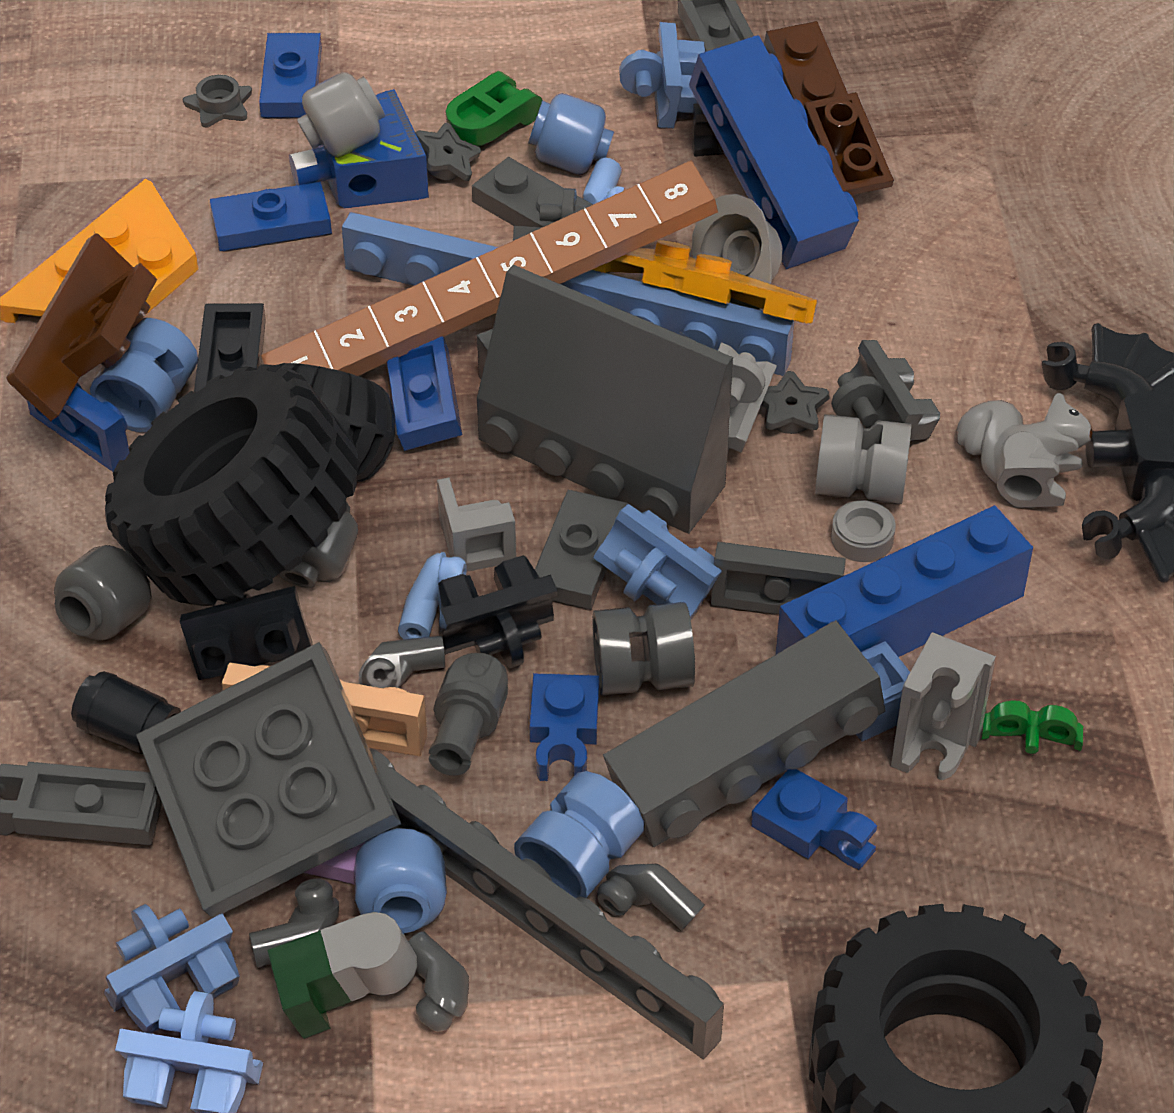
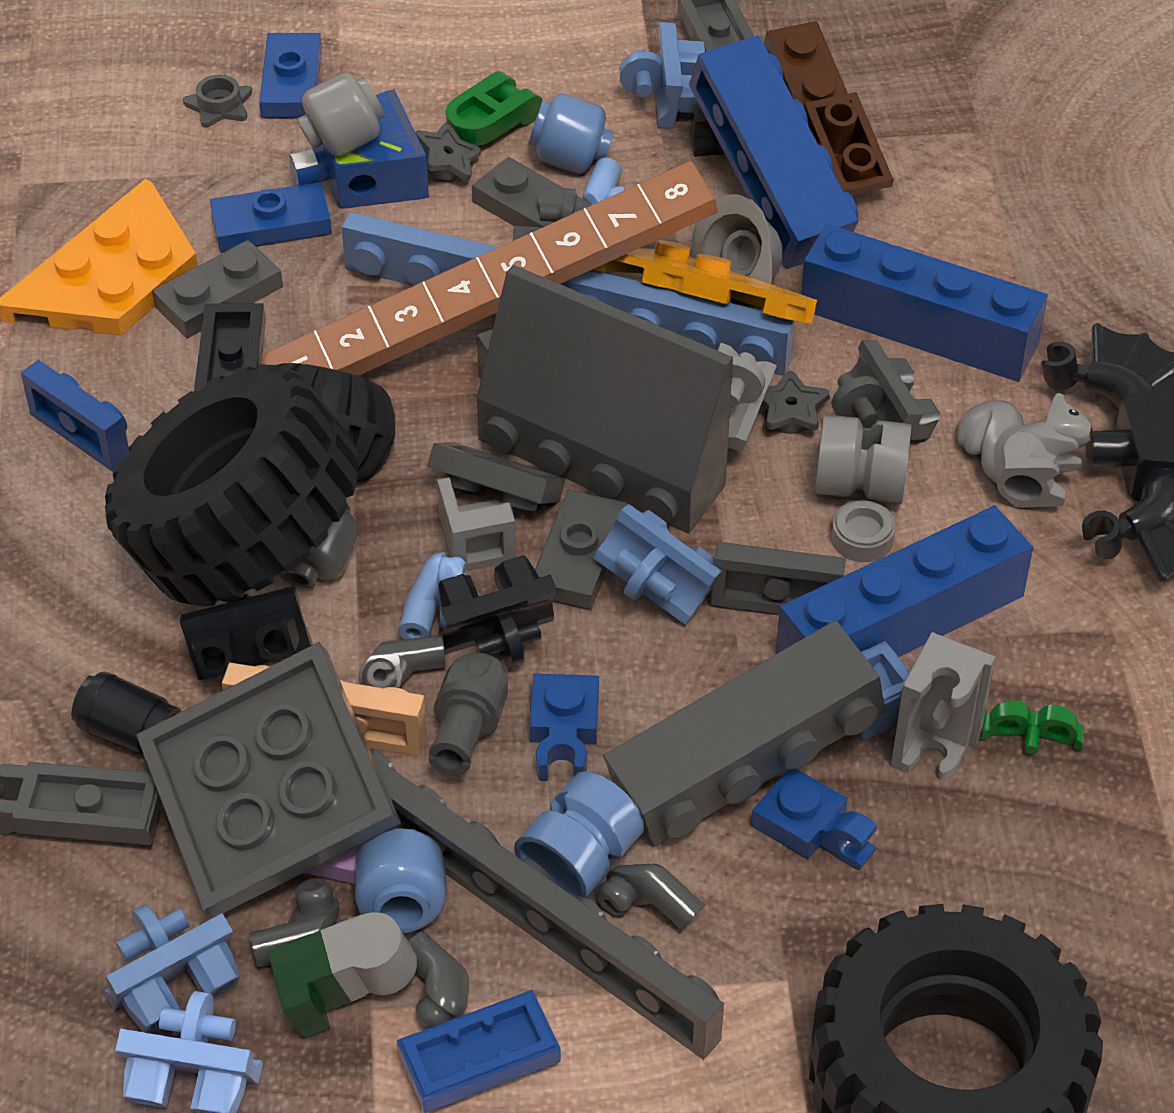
reddish brown bracket [6,233,157,421] -> none
dark grey head [54,545,152,641] -> none
medium blue wheel [90,318,198,432] -> none
blue plate [387,336,463,451] -> none
dark grey wheel [592,602,695,696] -> none
none -> dark grey plate [152,240,283,339]
none -> blue plate [397,990,561,1113]
none -> dark grey plate [427,442,566,511]
none -> blue brick [801,223,1048,382]

